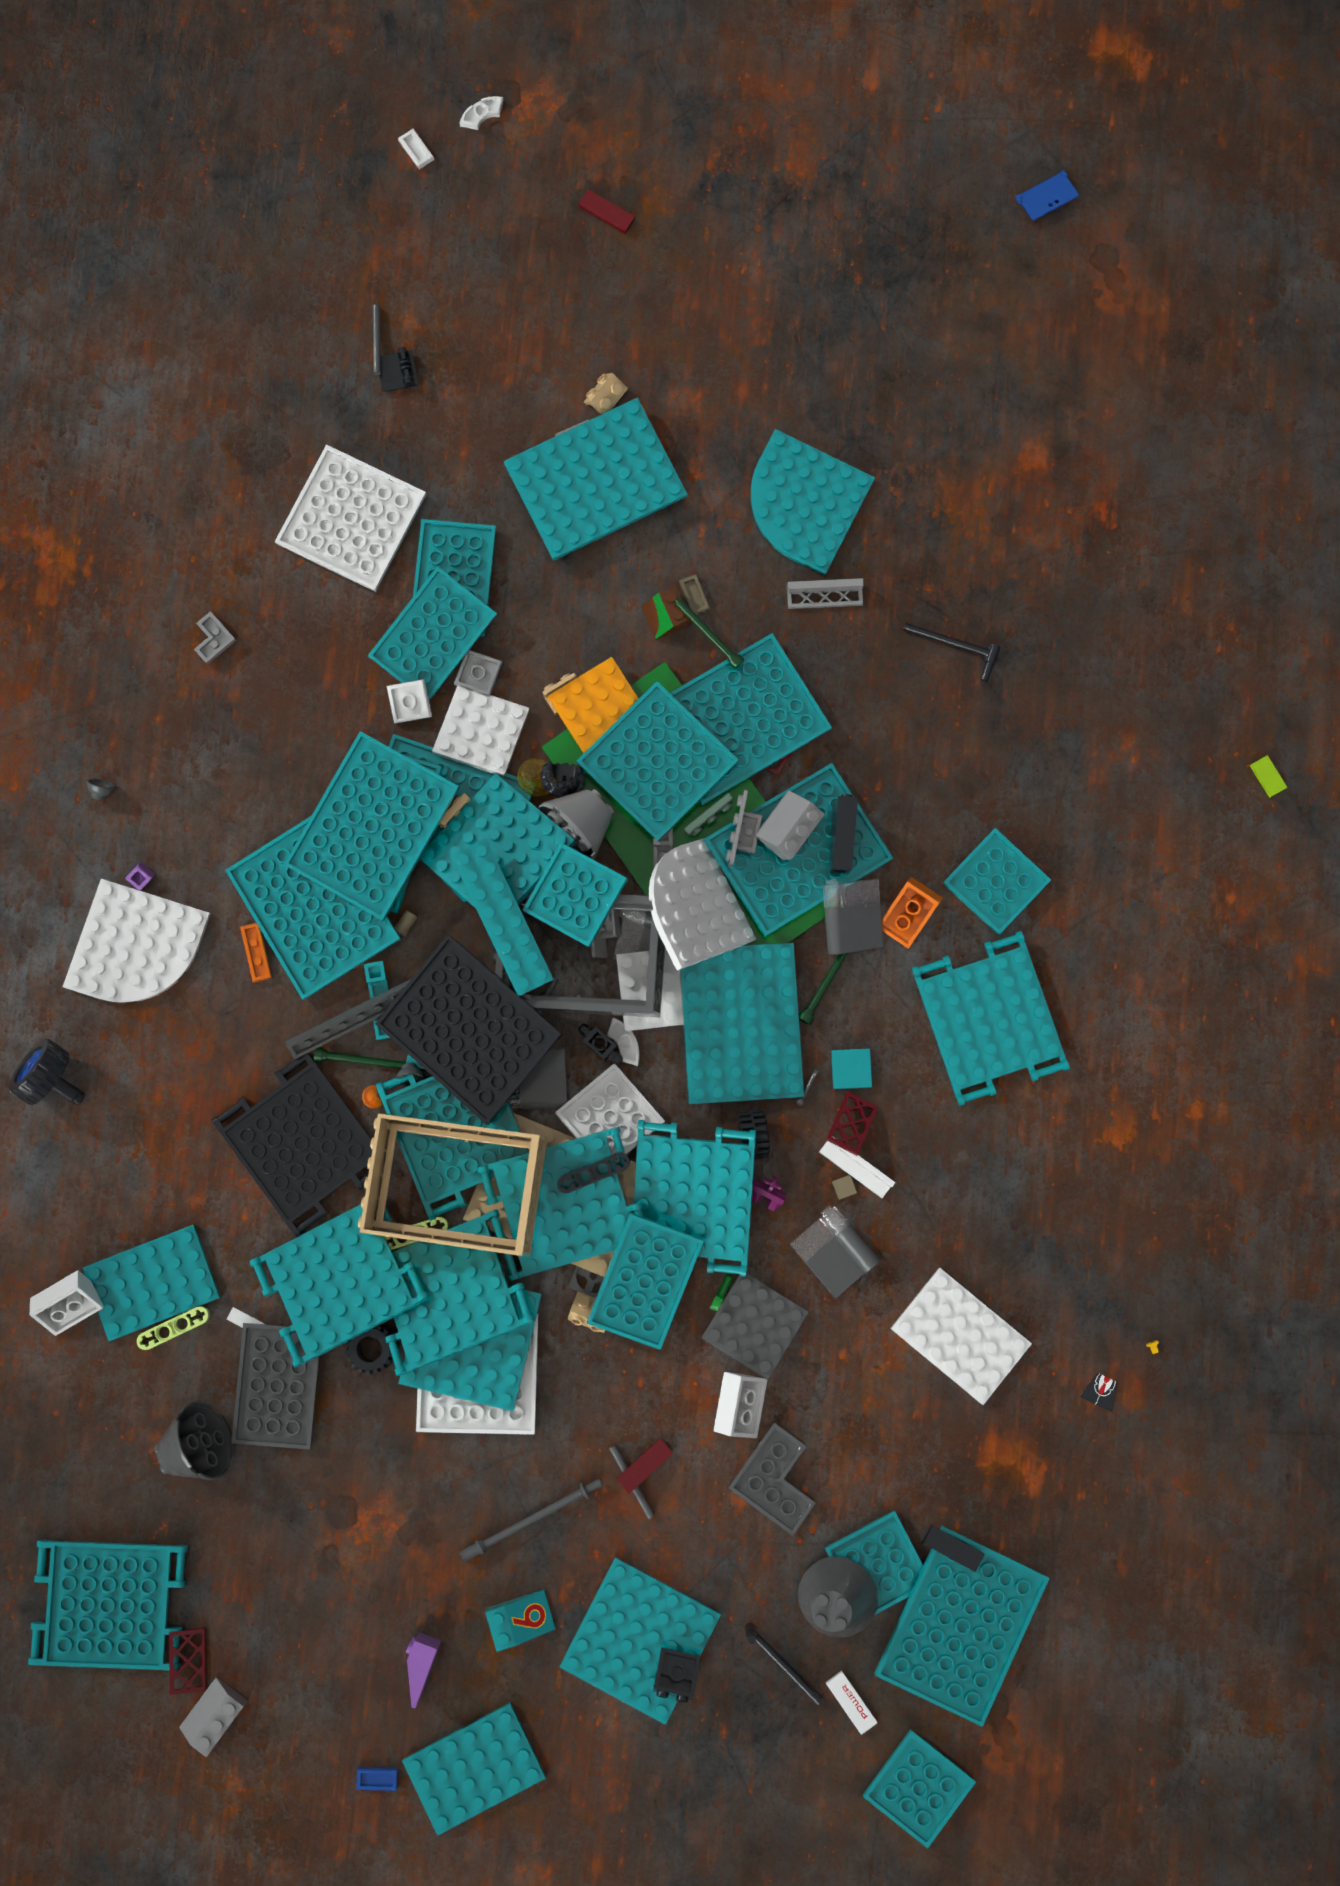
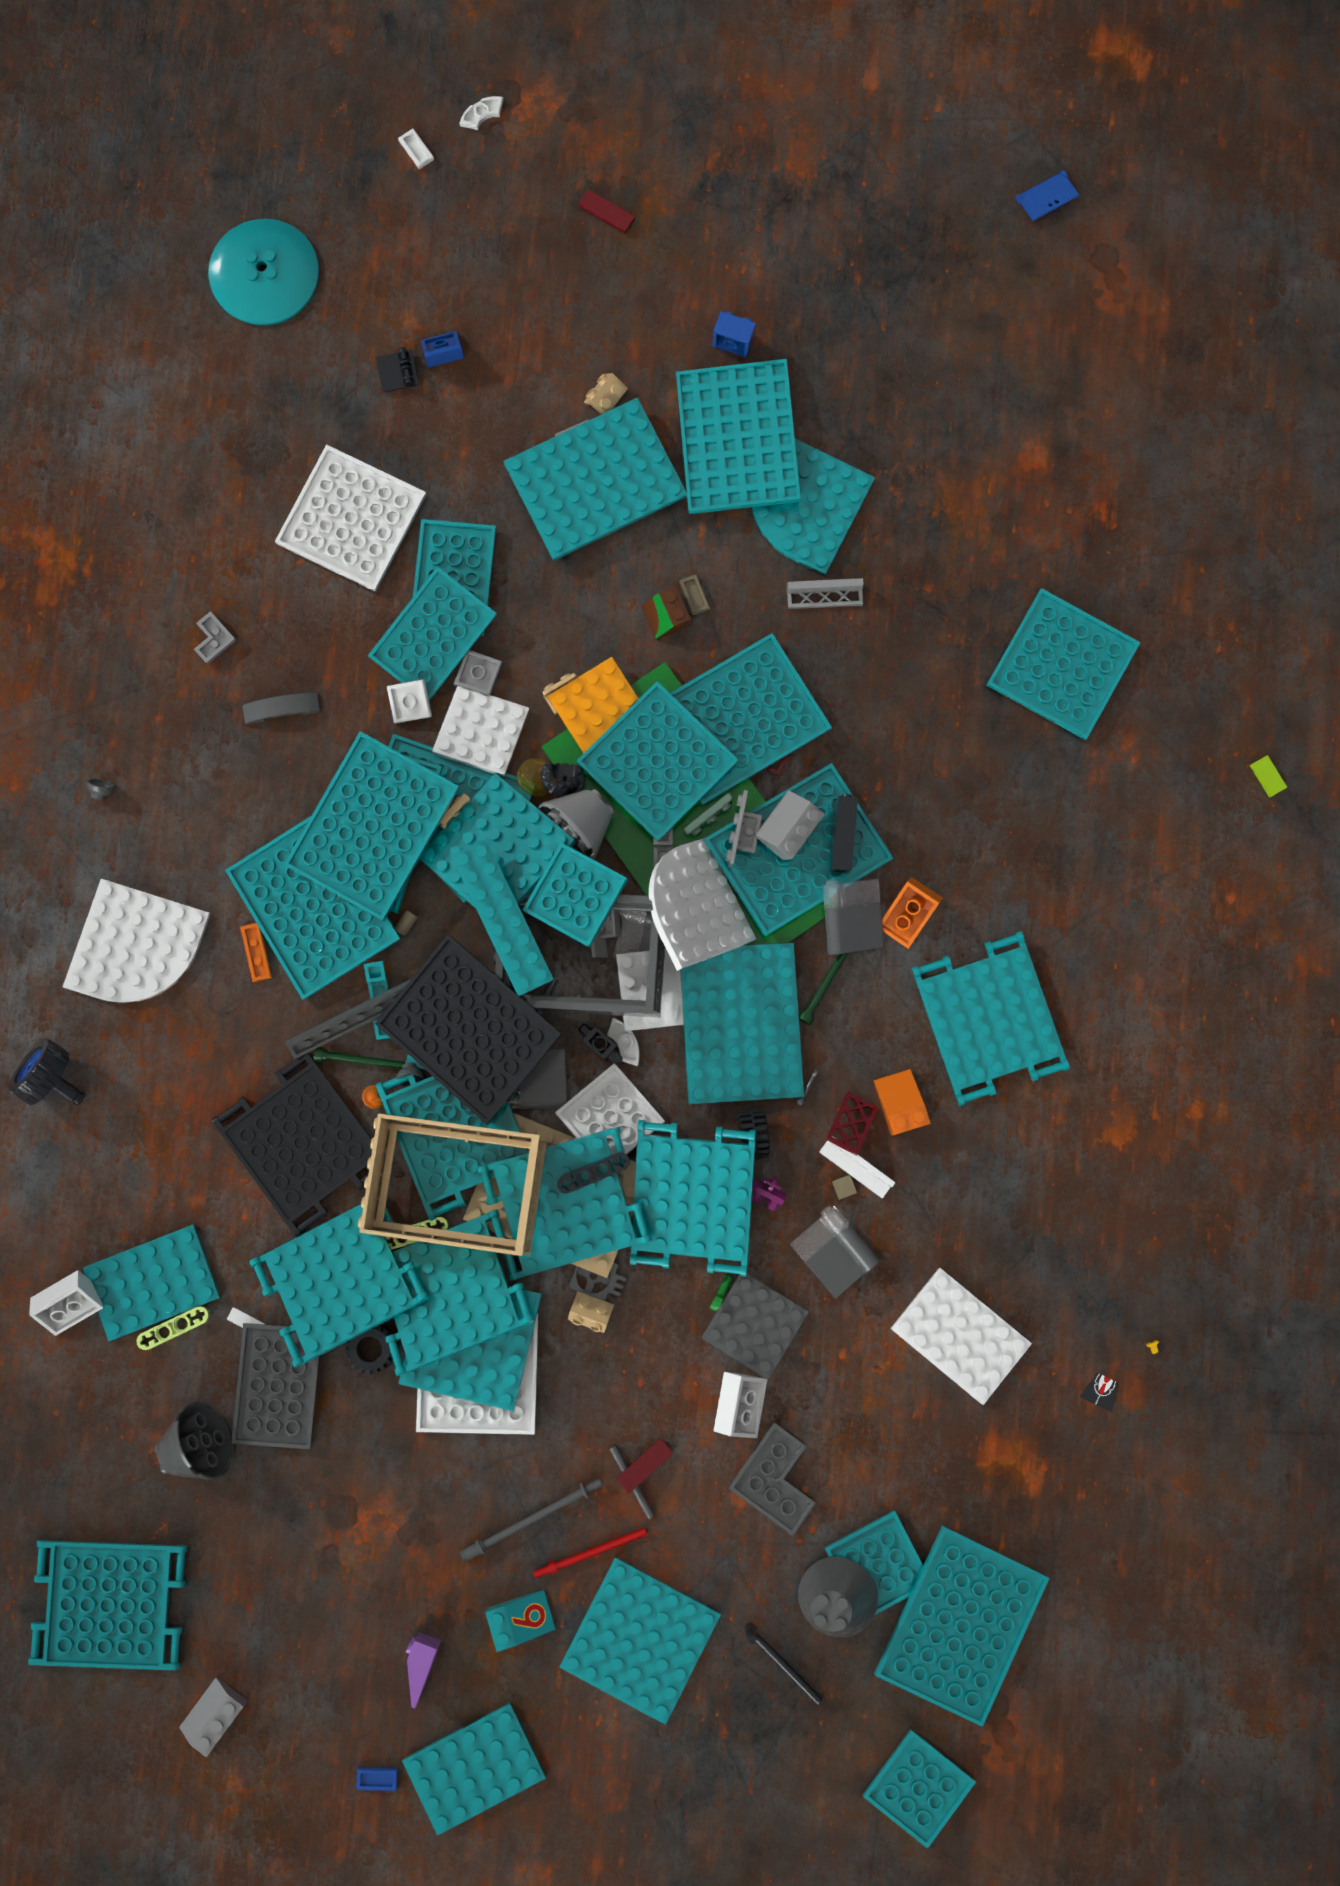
medium lavender slope [125,862,155,891] -> none
dark red window [169,1627,206,1695] -> none
dark grey bar [373,305,381,375] -> none
teal plate [587,1213,704,1350] -> none
black plate [653,1647,701,1703] -> none
dark green piece [675,598,745,670] -> none
white tile [826,1670,877,1735] -> none
teal tile [831,1049,872,1089] -> none
black bar [903,623,1000,682] -> none
black tile [922,1524,985,1572] -> none
teal plate [943,828,1051,936] -> none
none -> teal dish [208,219,319,325]
none -> dark grey slope [242,693,320,724]
none -> blue slope [421,331,464,368]
none -> red bar [533,1527,647,1579]
none -> teal plate [676,359,801,514]
none -> blue brick [712,311,756,358]
none -> orange slope [874,1069,931,1136]
none -> teal plate [986,588,1141,740]

